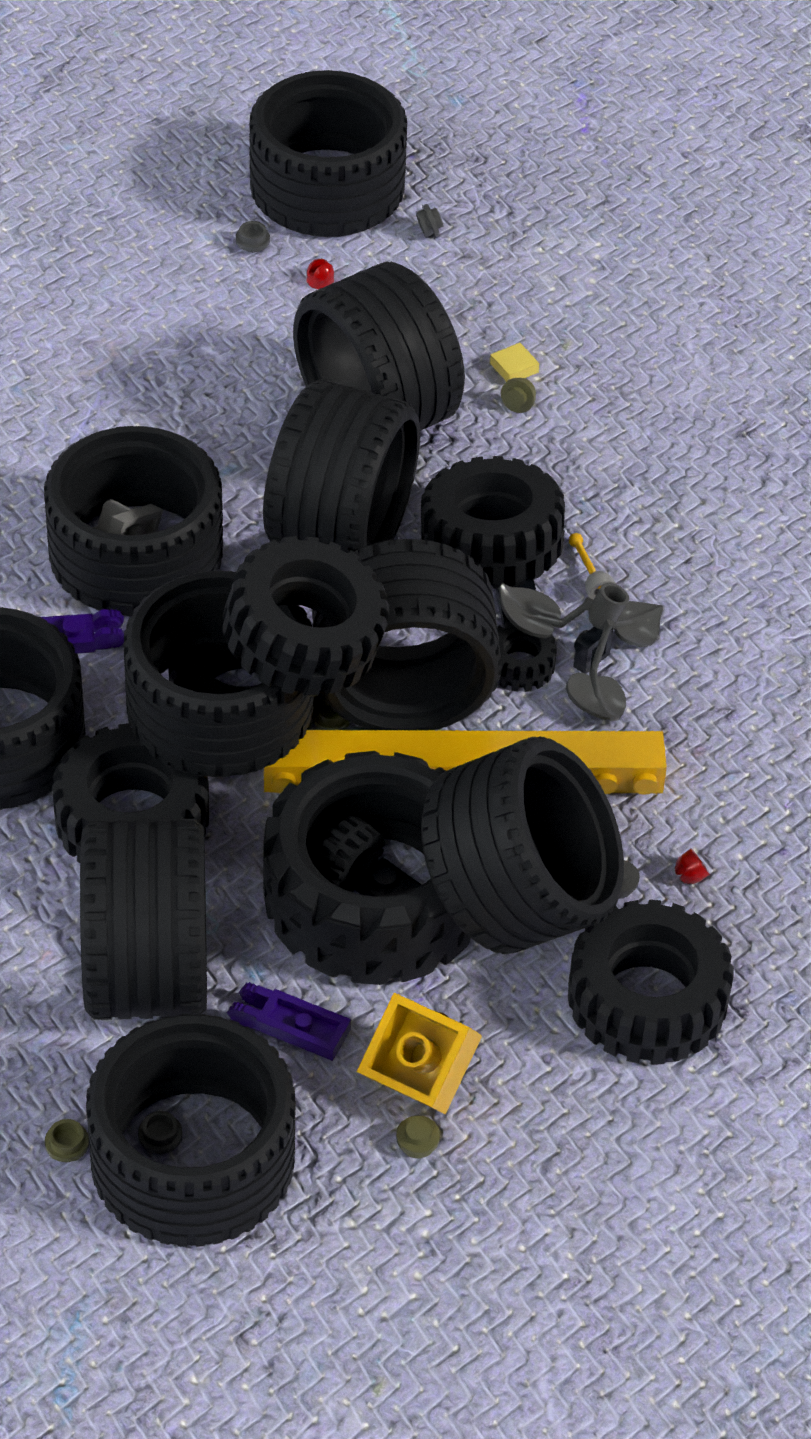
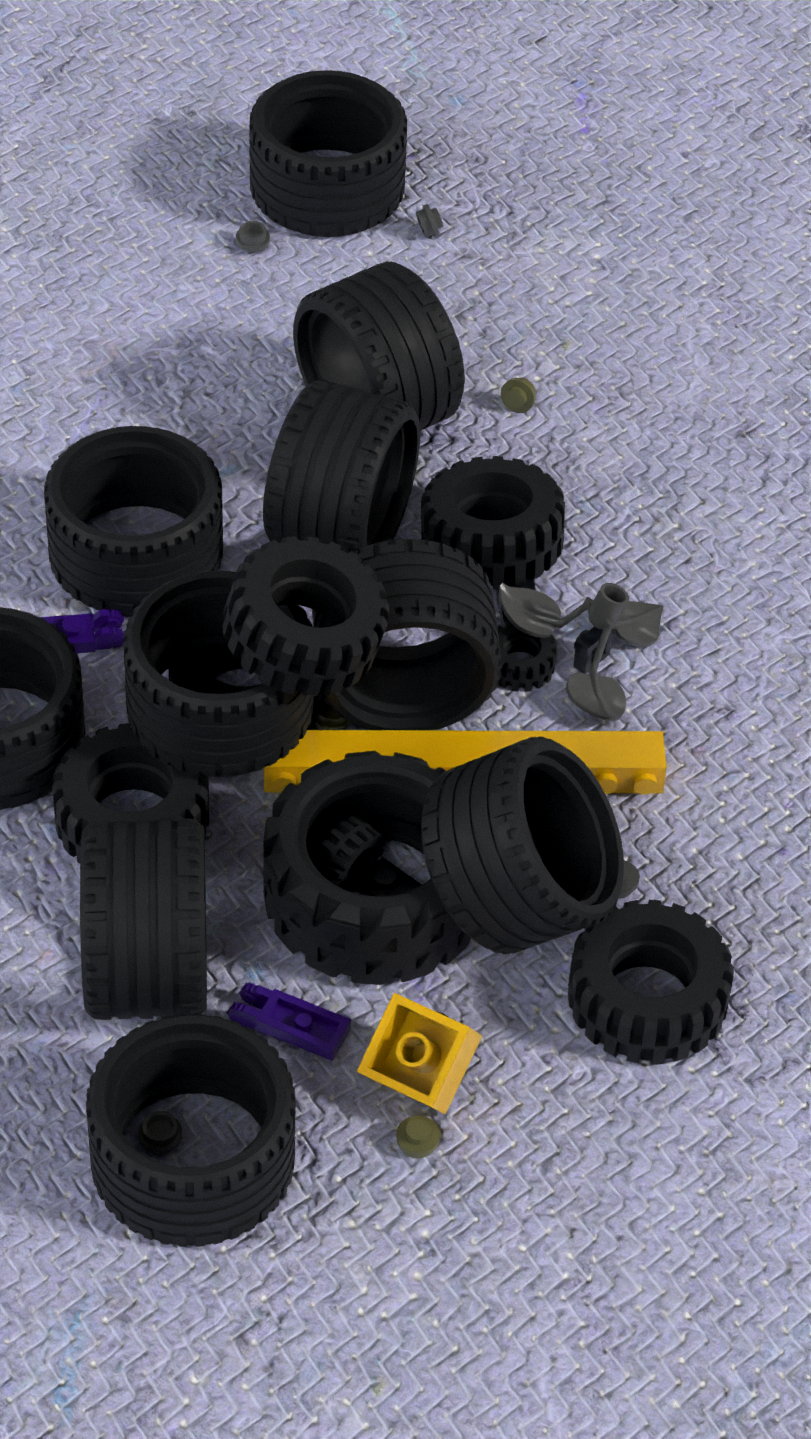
olive plate [45,1119,89,1162] -> none
light grey panel [93,500,163,535] -> none
red hinge [307,258,334,289] -> none
light yellow tile [490,343,540,382] -> none
hinge [568,533,616,600] -> none
red hinge [675,848,710,884] -> none

